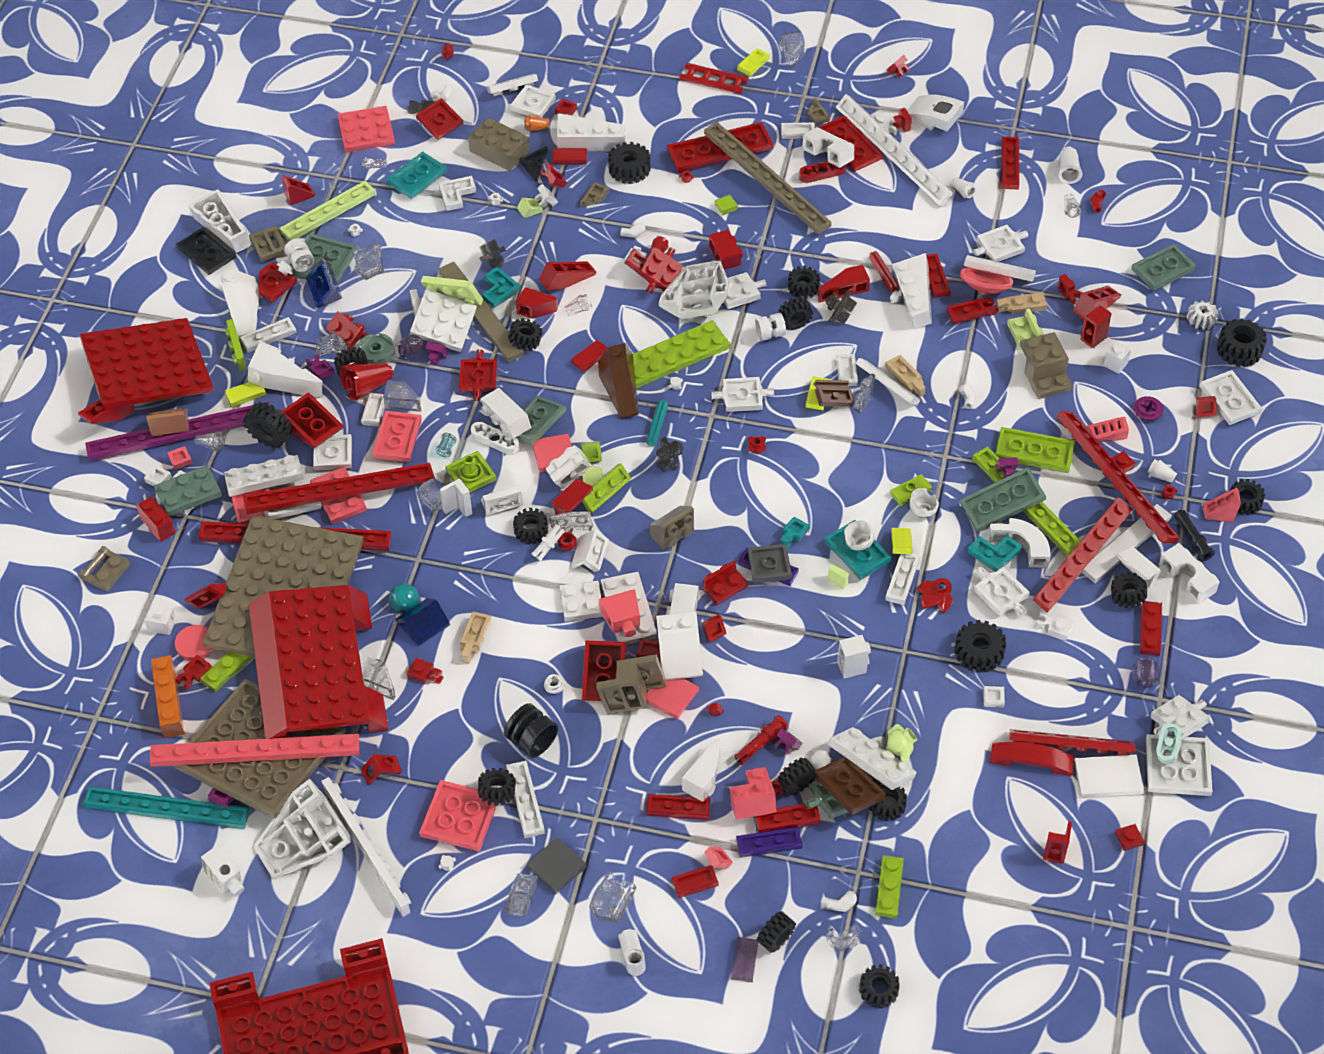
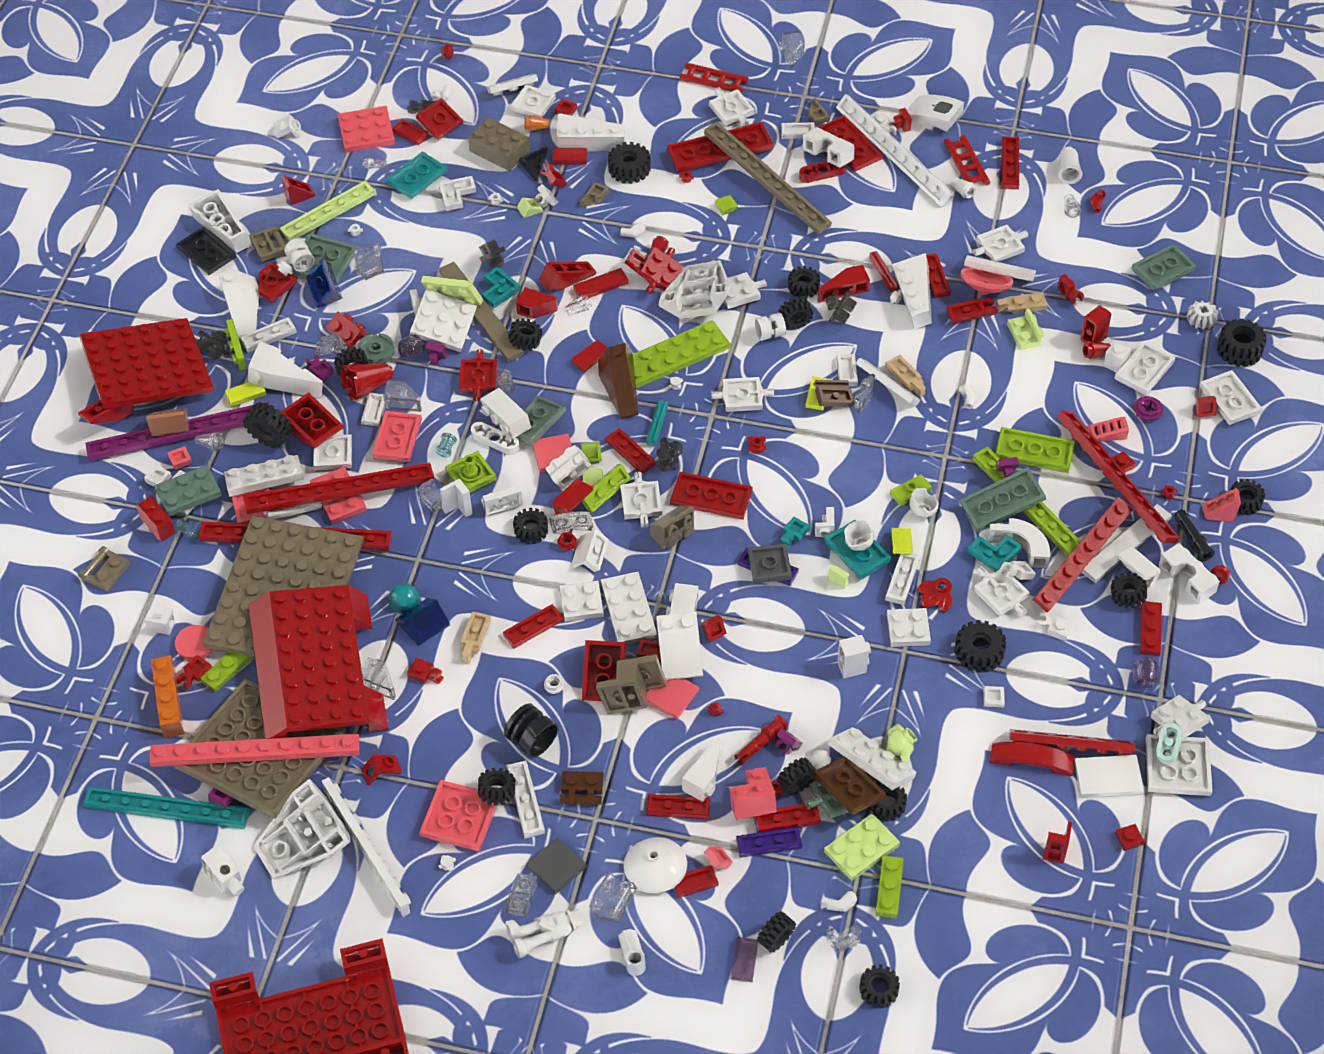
red slope [184,583,226,609] -> none
white pin [531,524,565,561] -> none
coral torso [599,589,640,637] -> none
red bracket [703,561,748,605] -> none
red brick [709,229,743,270] -> none
neon yellow tile [737,48,770,77] -> none
tile [886,55,909,78] -> none
dark tan bracket [1020,332,1073,399] -> none
red slope [1073,285,1122,320] -> none
white cone [1147,459,1177,483] -> none
none -> clear light blue pin [175,519,199,540]
none -> clear smoke hips [195,330,229,361]
none -> white bracket [273,115,301,138]
none -> red tile [392,119,429,146]
none -> clear cone [496,369,515,395]
none -> red tile [503,604,563,649]
none -> white piece [505,909,584,959]
none -> reddish brown plate [560,771,604,806]
none -> red tile [573,268,629,301]
none -> red tile [605,428,656,474]
none -> white plate [620,472,662,528]
none -> white dish [624,837,687,893]
none -> red tile [670,472,753,520]
none -> white plate [709,87,755,126]
none -> white bracket [815,507,835,538]
none -> yellowish green plate [824,813,900,881]
none -> white plate [887,608,931,647]
none -> red bar [944,135,990,186]
none -> white plate [1000,561,1036,580]
none -> red cone [1082,341,1111,359]
none -> white plate [1115,341,1175,395]
none -> red plate [1211,565,1230,584]

